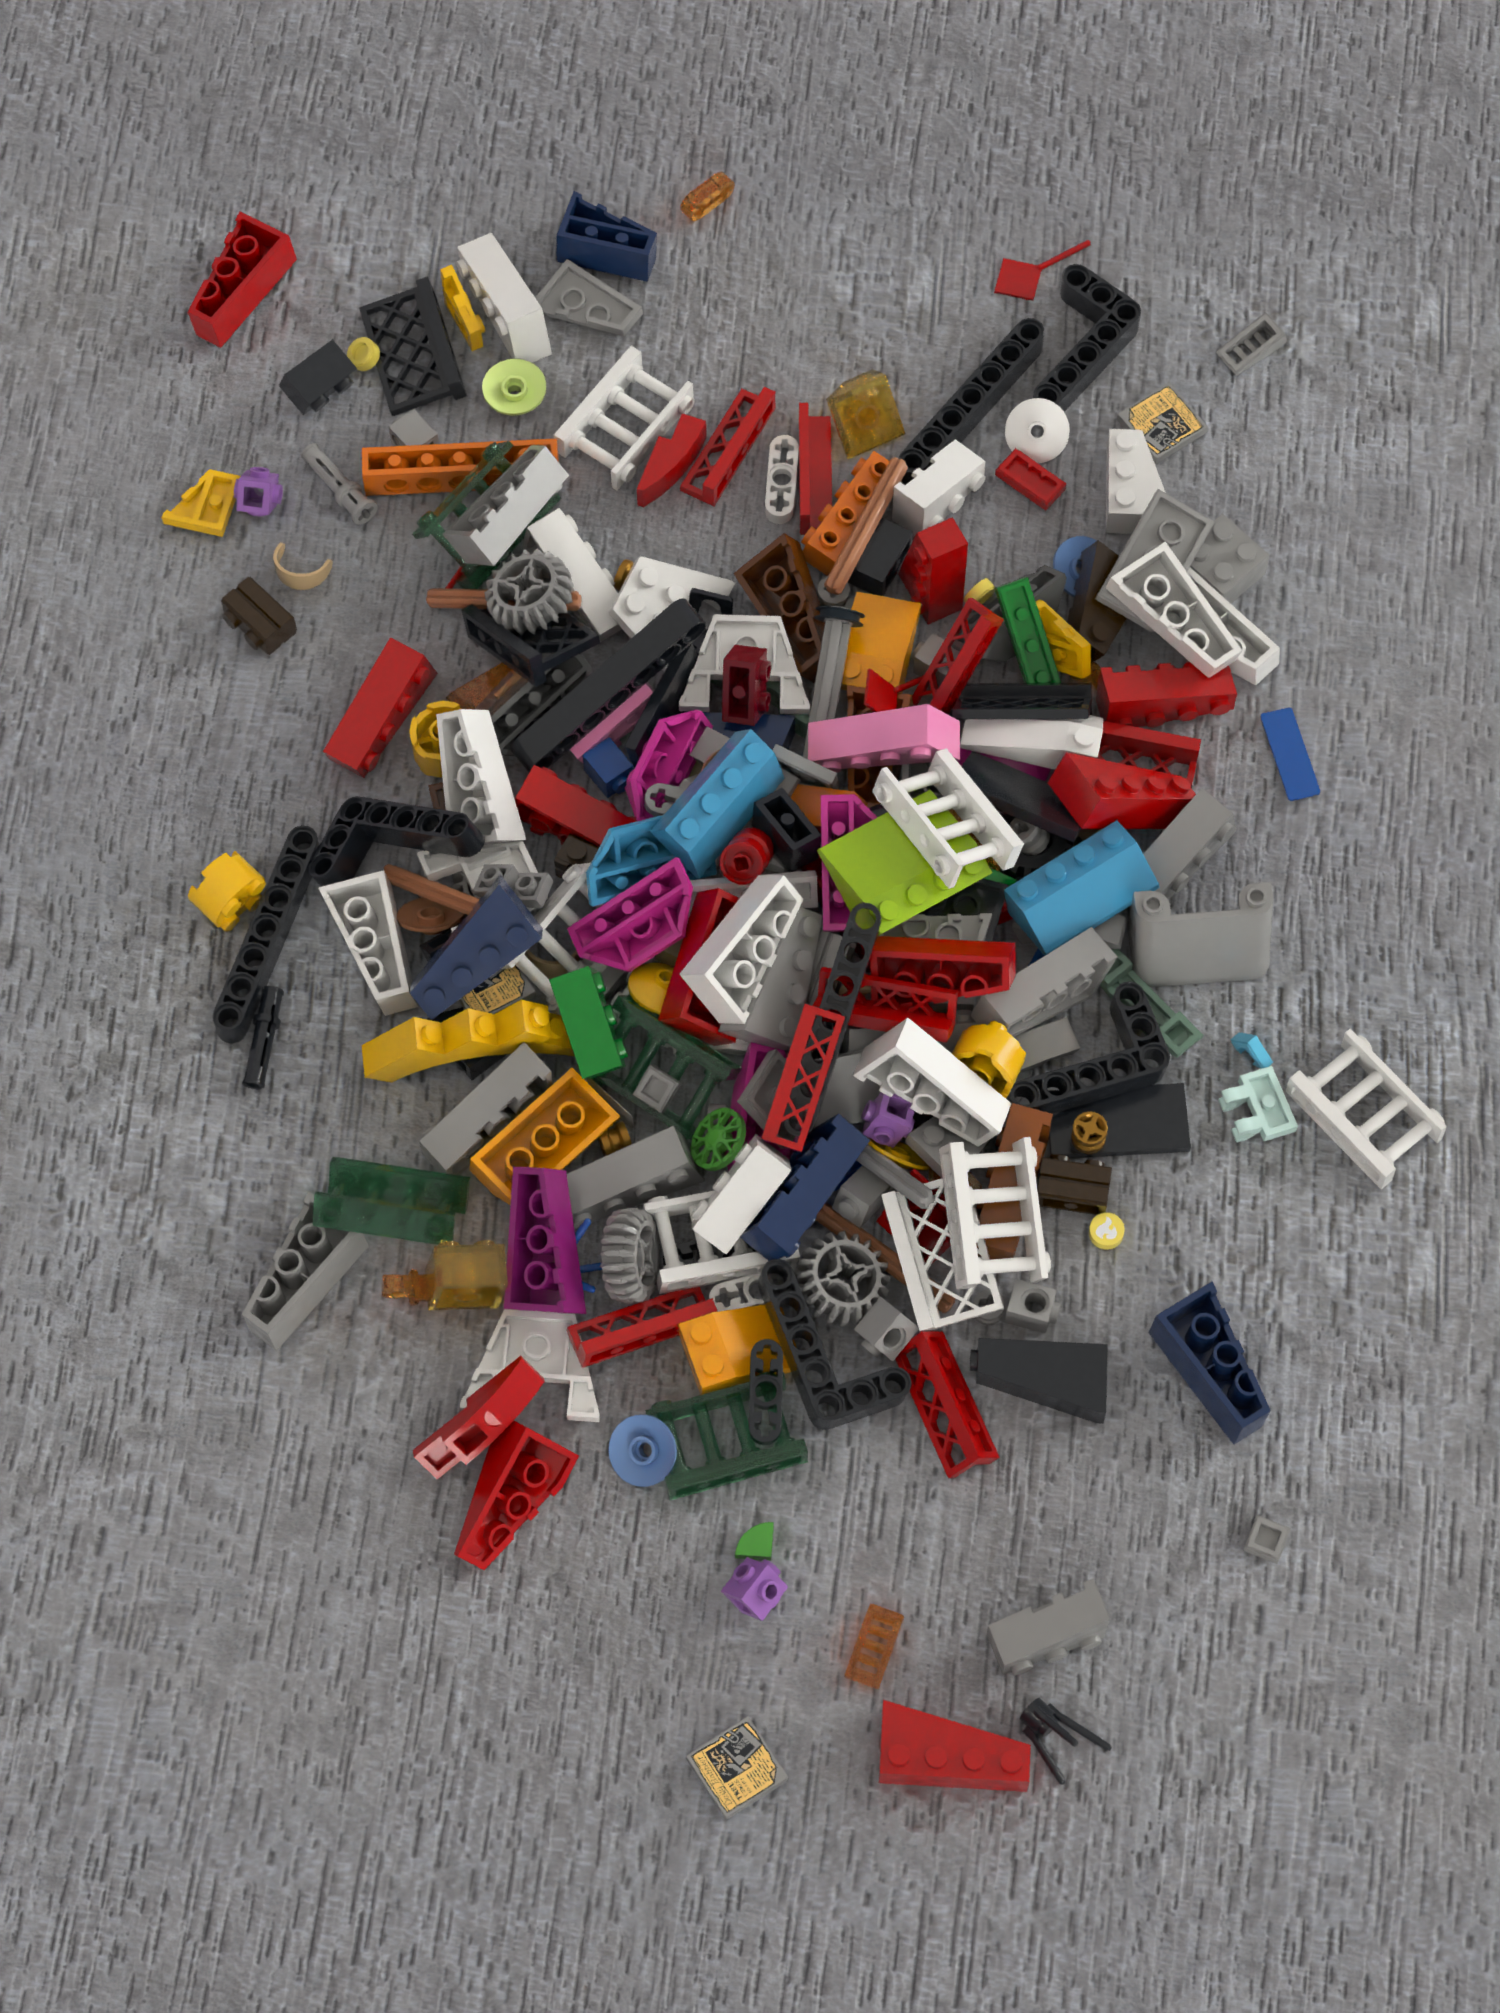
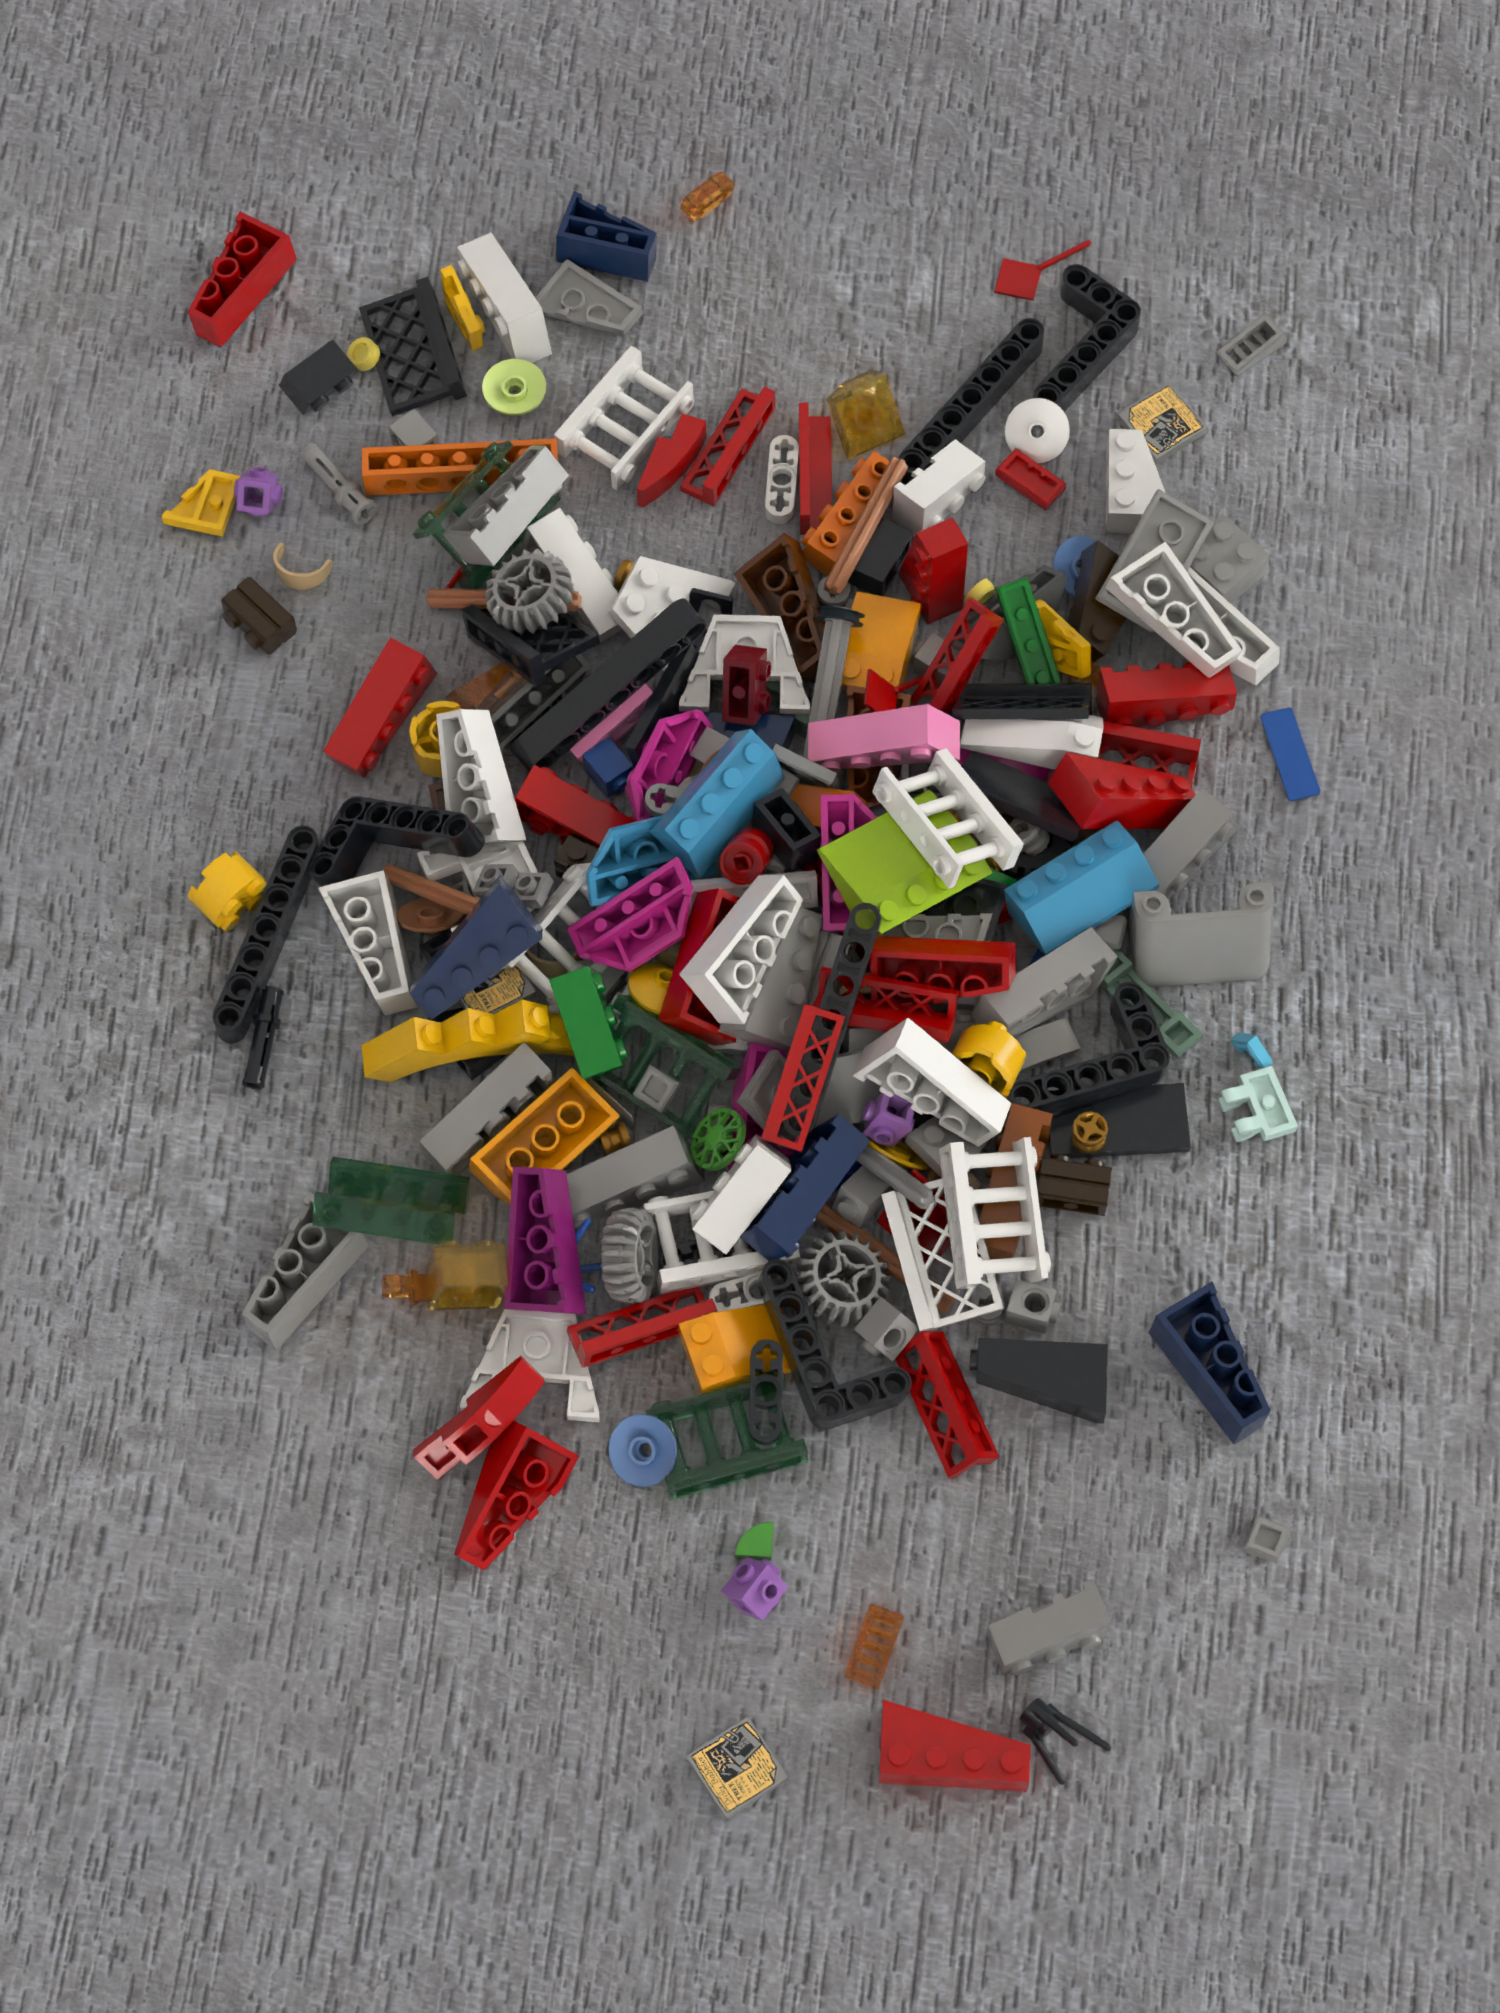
light yellow tile [1089,1212,1125,1250] -> none
white fence [1286,1029,1447,1190] -> none

